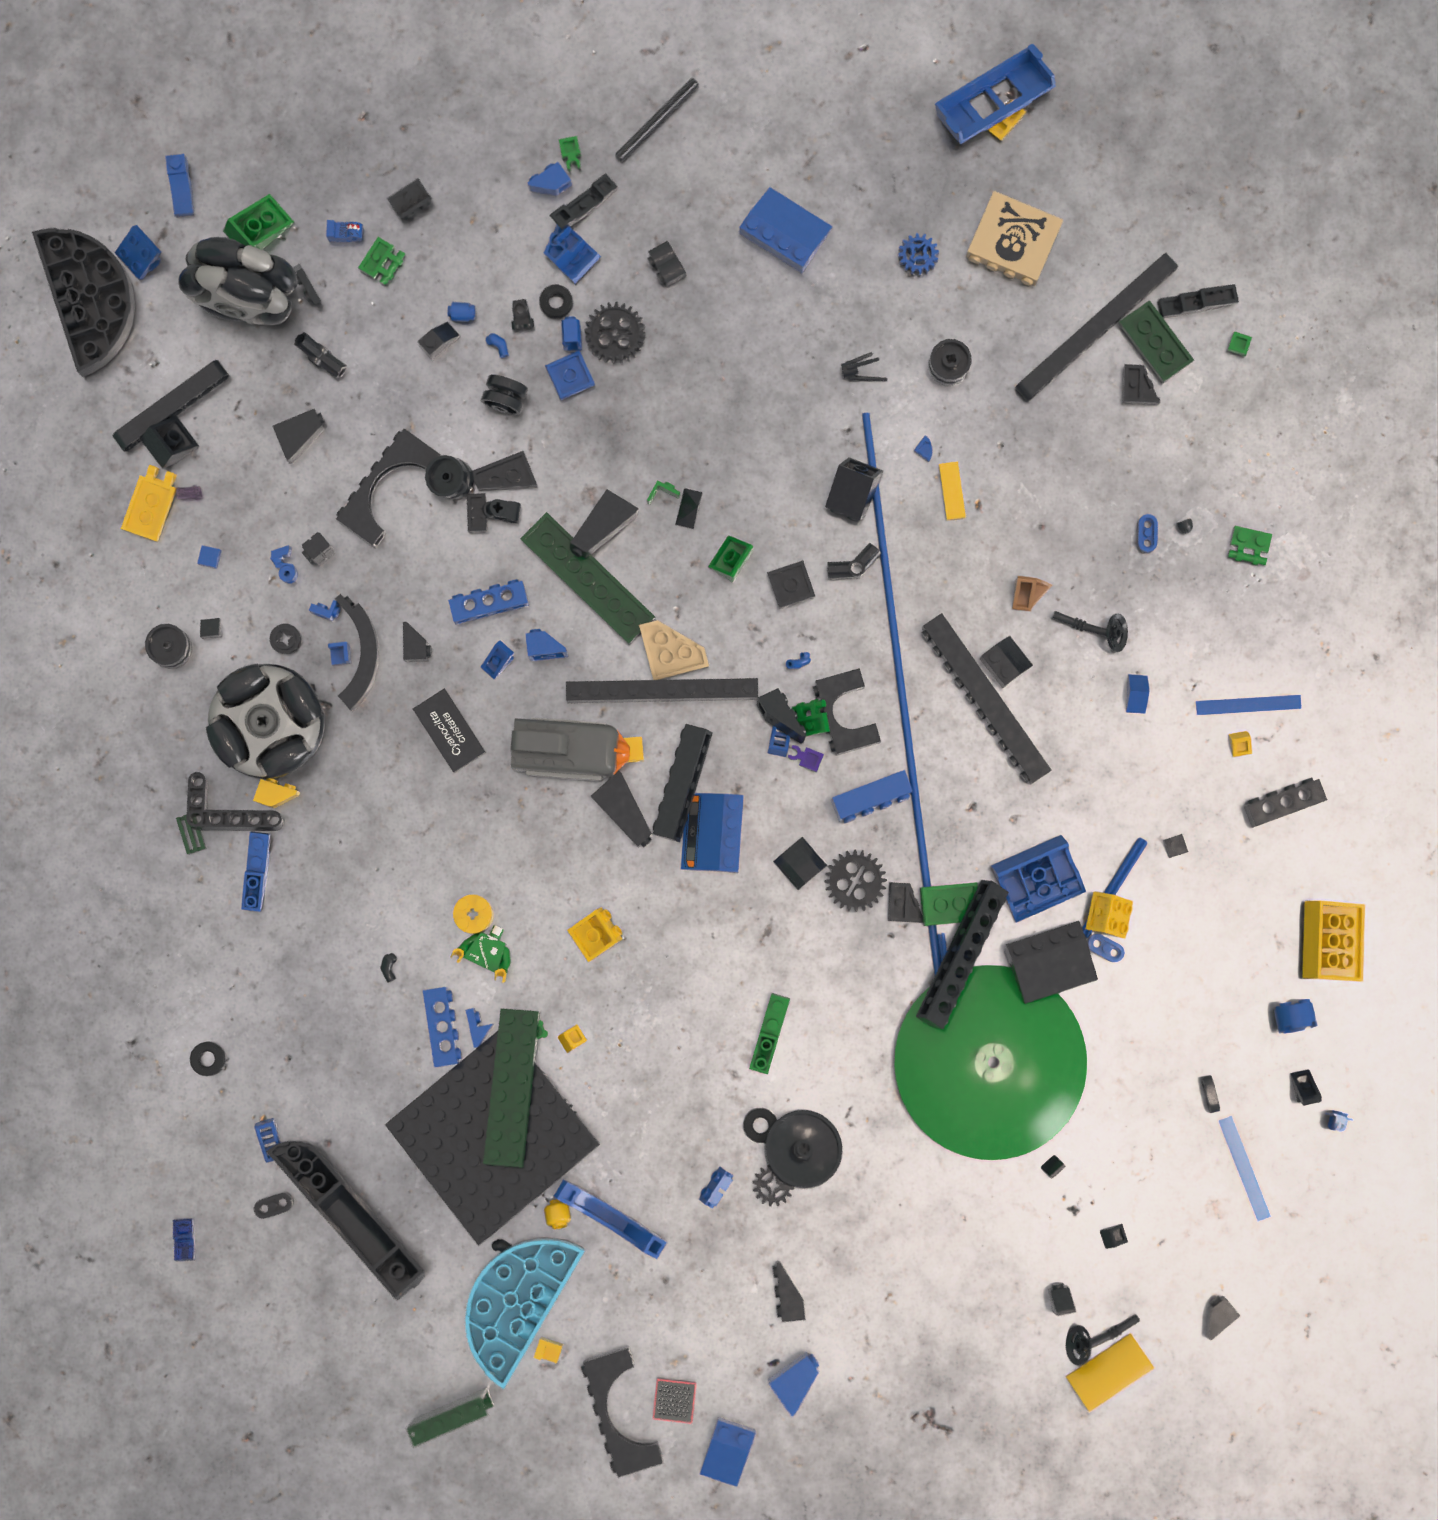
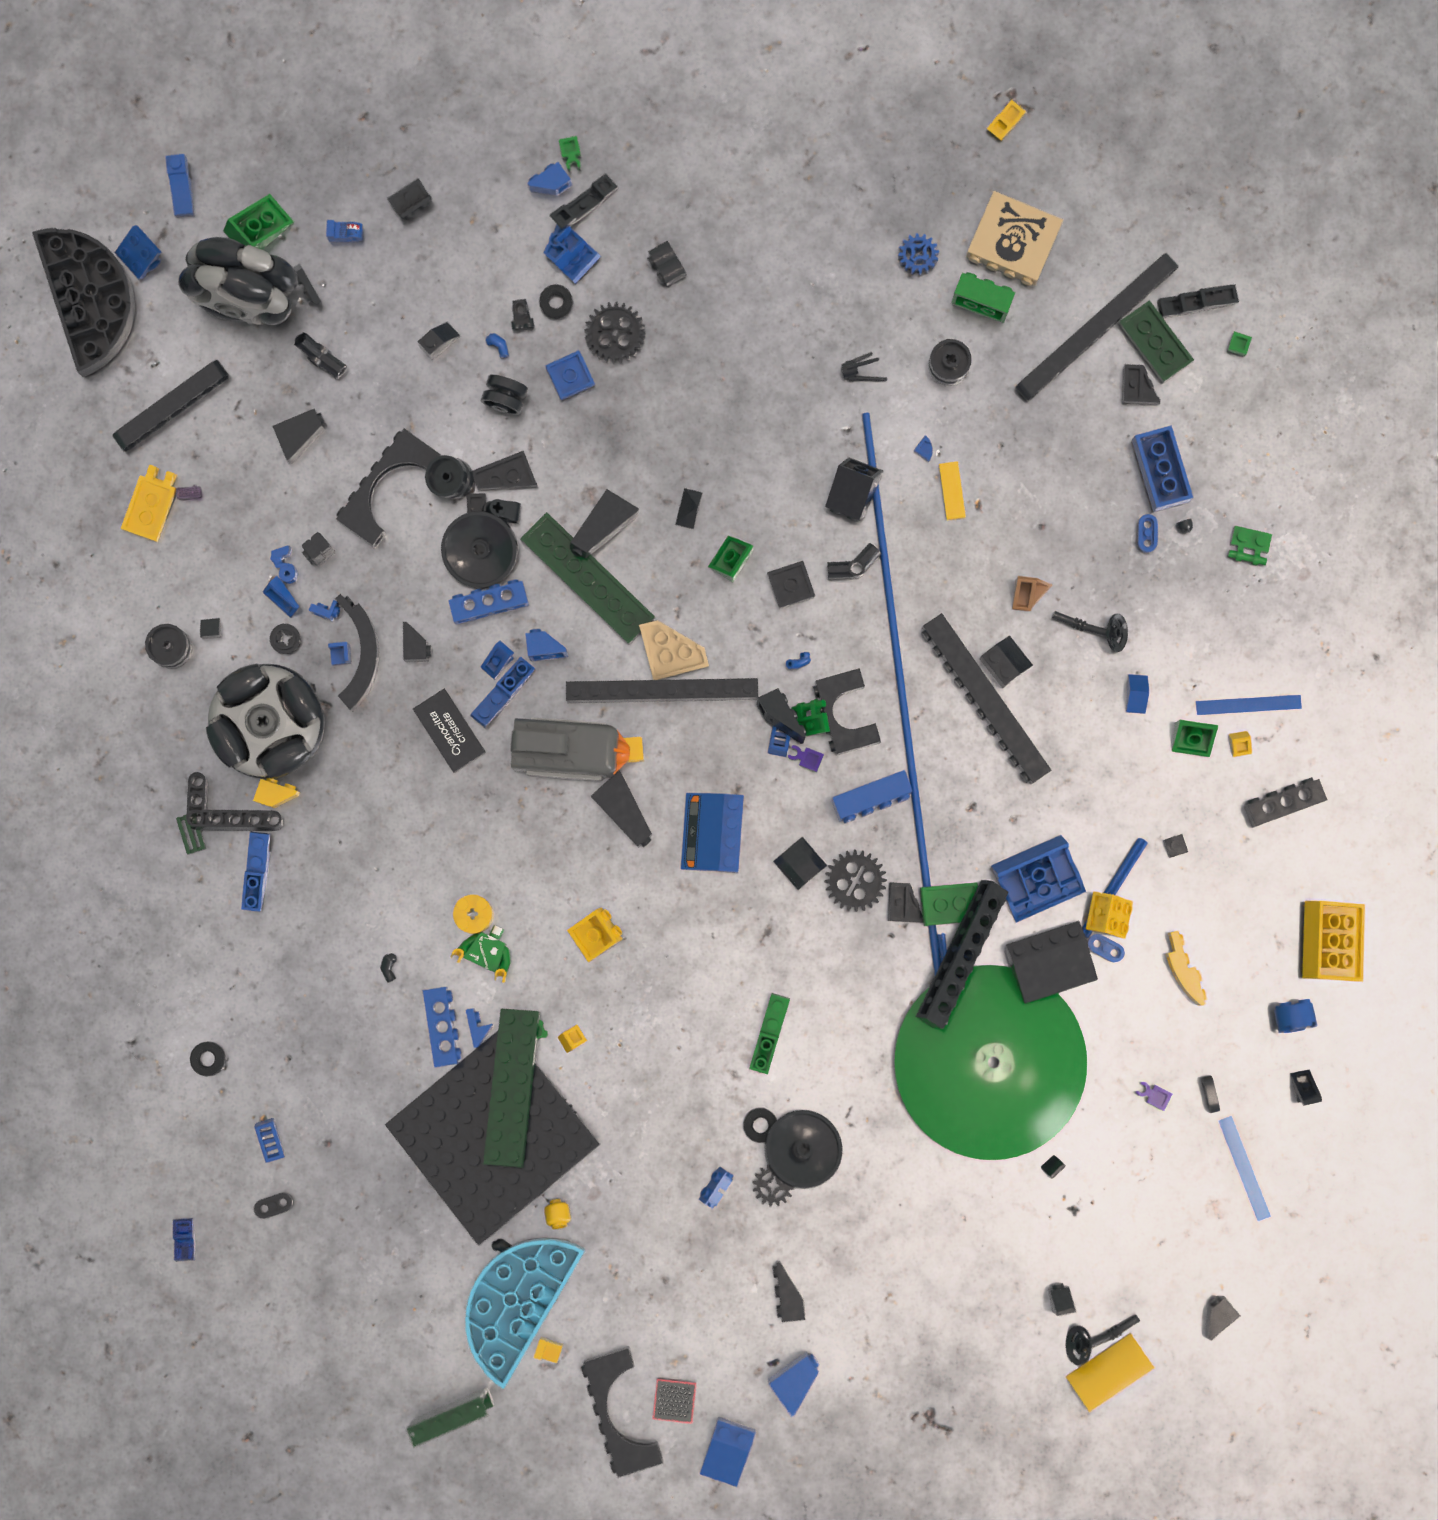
black slope [140,416,199,469] -> none
blue tile [197,545,221,569] -> none
black slope [266,1141,425,1301] -> none
green plate [358,237,406,286] -> none
blue brick [447,302,475,322] -> none
blue arch [554,1179,667,1259] -> none
blue brick [561,316,582,351] -> none
black axle [615,78,699,162] -> none
green bracket [647,480,681,505] -> none
black brick [653,724,713,843] -> none
blue slope [739,187,833,273] -> none
blue piece [935,44,1056,144] -> none
black slope [1100,1223,1128,1249] -> none
hinge [1326,1110,1353,1132] -> none
none -> blue slope [263,576,299,617]
none -> black dish [441,511,518,588]
none -> blue slope [470,657,535,728]
none -> green brick [951,272,1016,323]
none -> blue brick [1132,425,1193,512]
none -> plate [1135,1082,1173,1111]
none -> yellow slope [1165,931,1207,1006]
none -> green slope [1172,719,1218,757]

